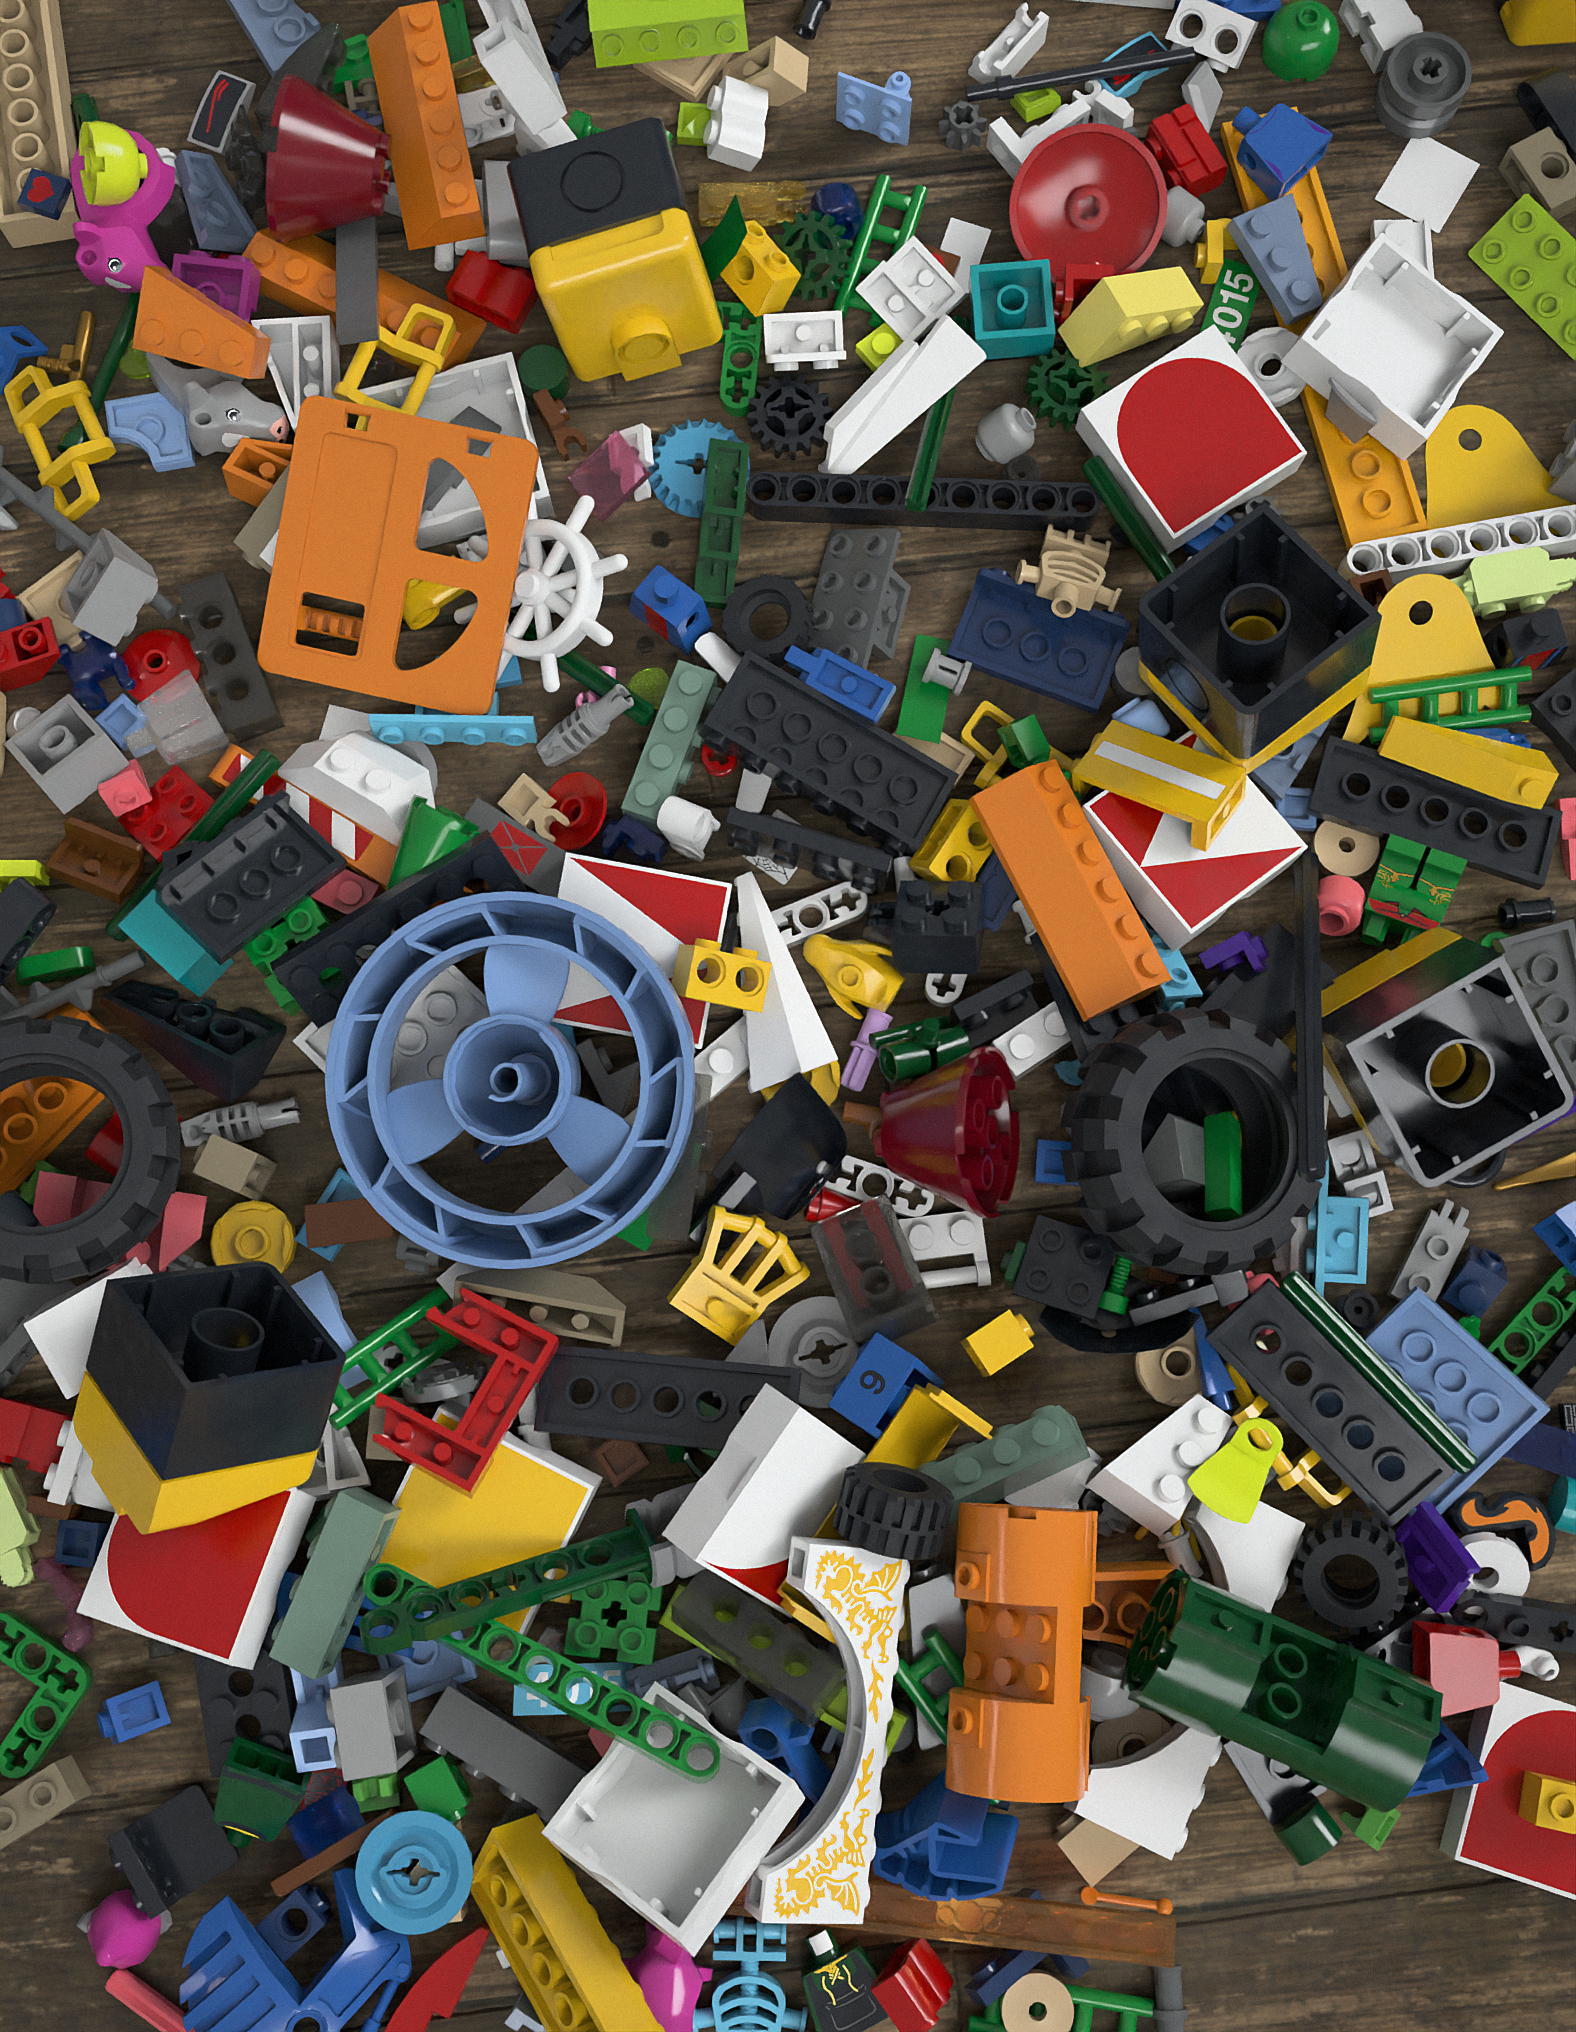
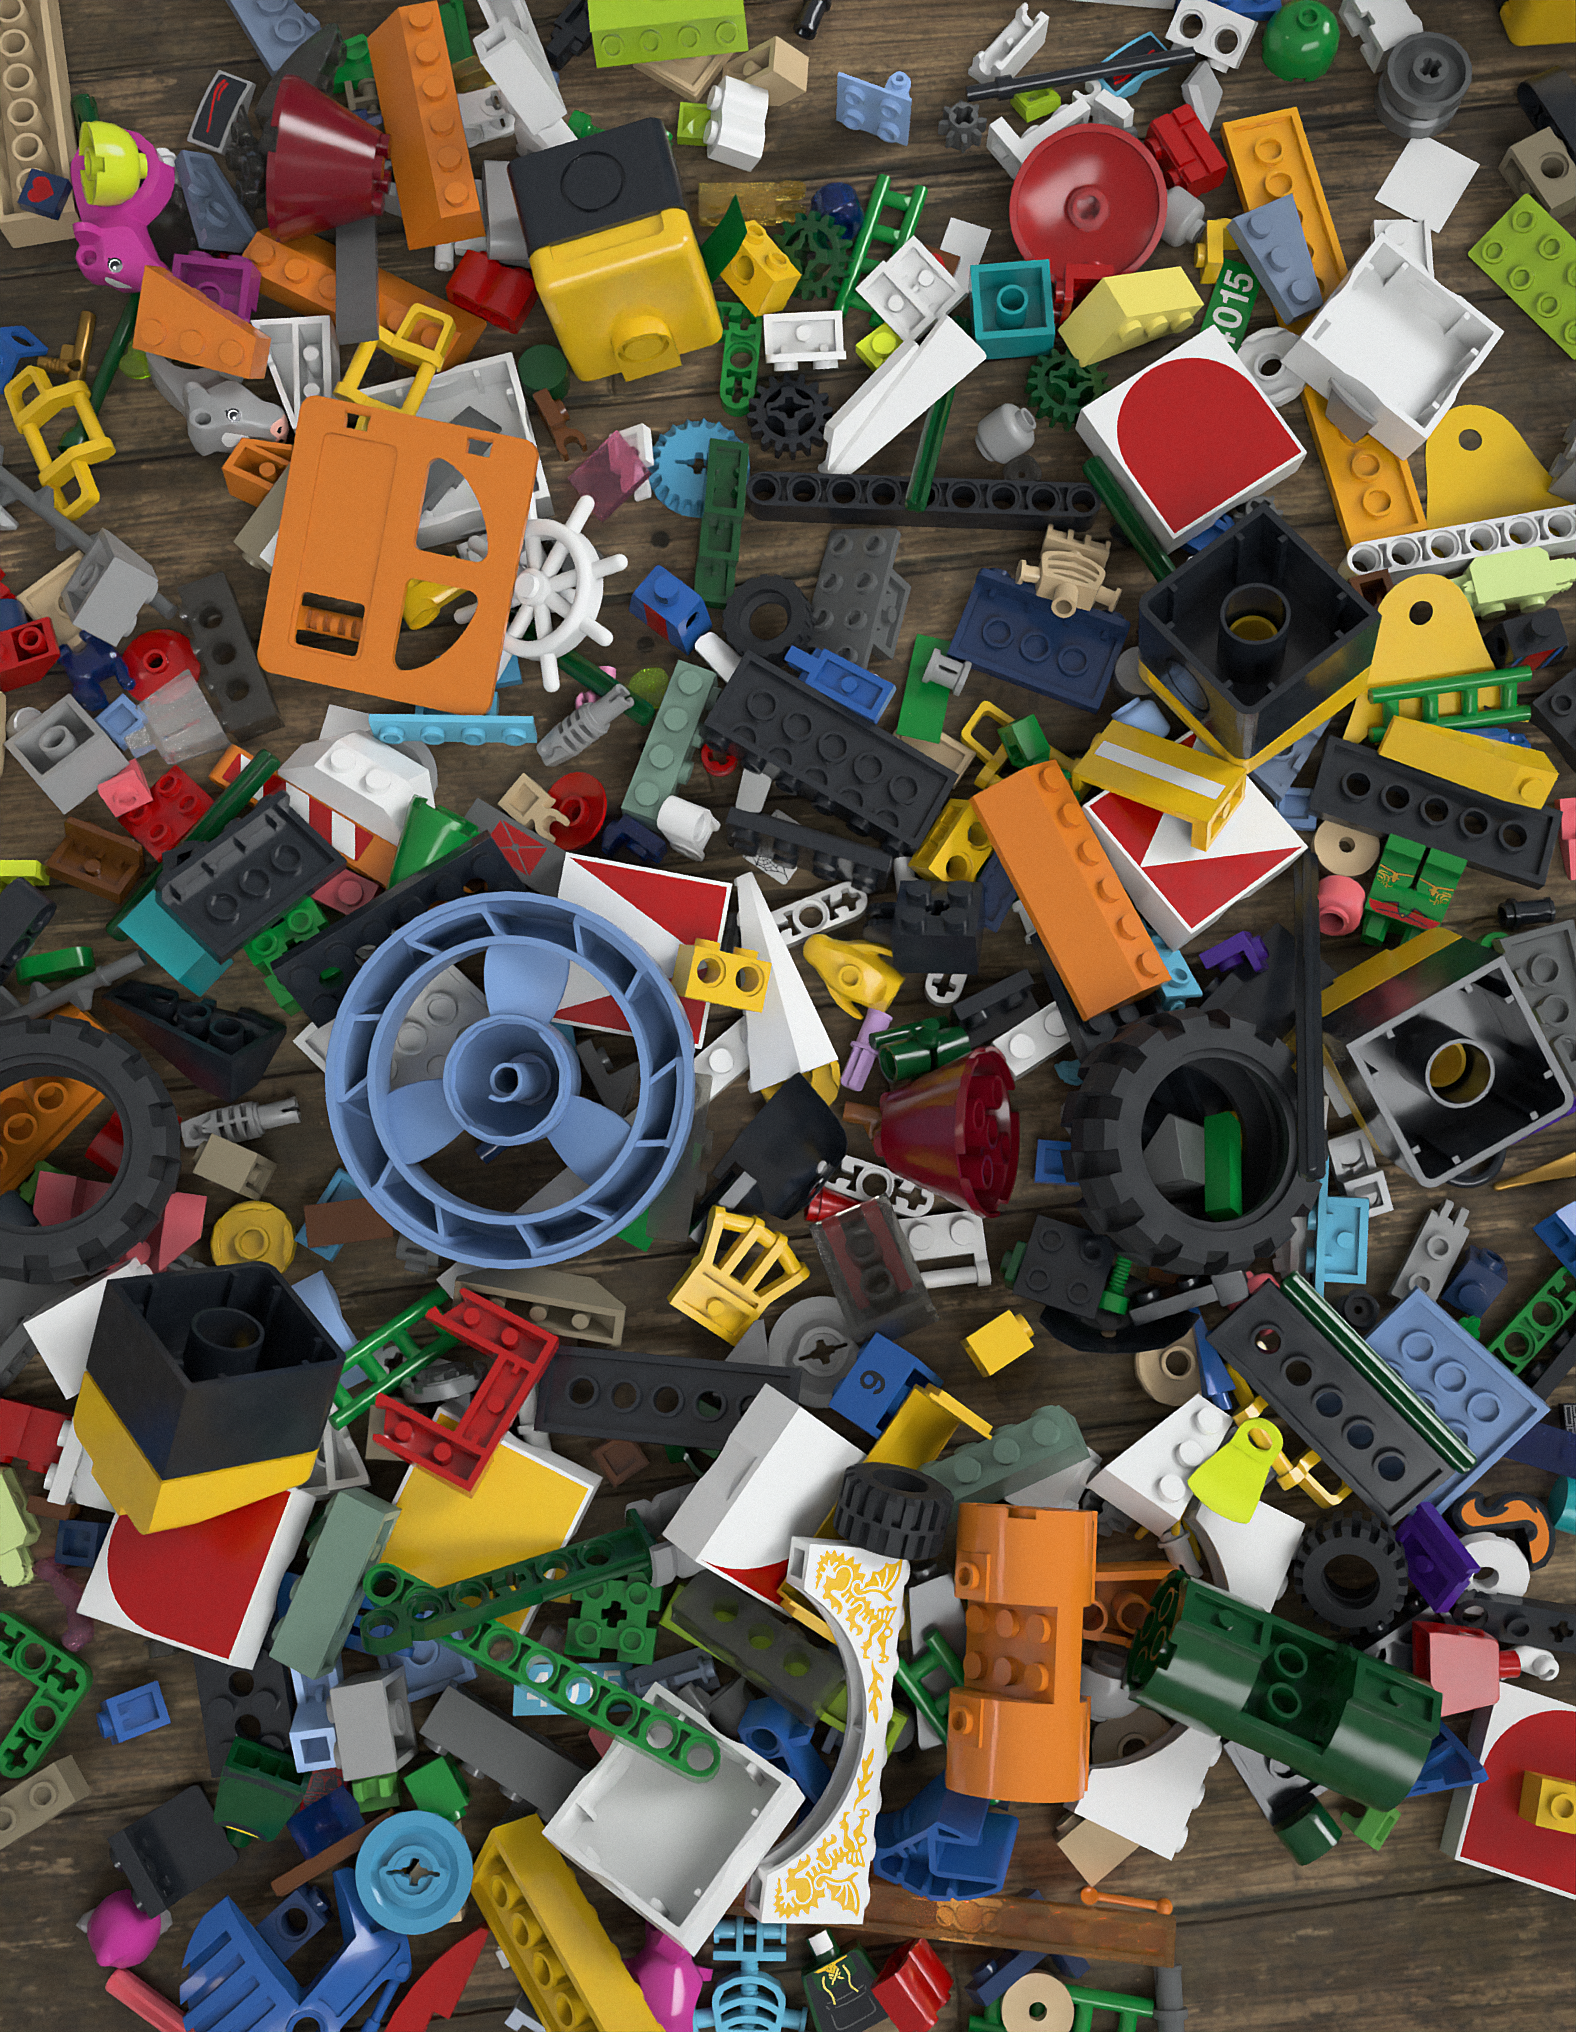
light blue tile [104,392,196,472] -> none
blue torso [1232,104,1333,202] -> none

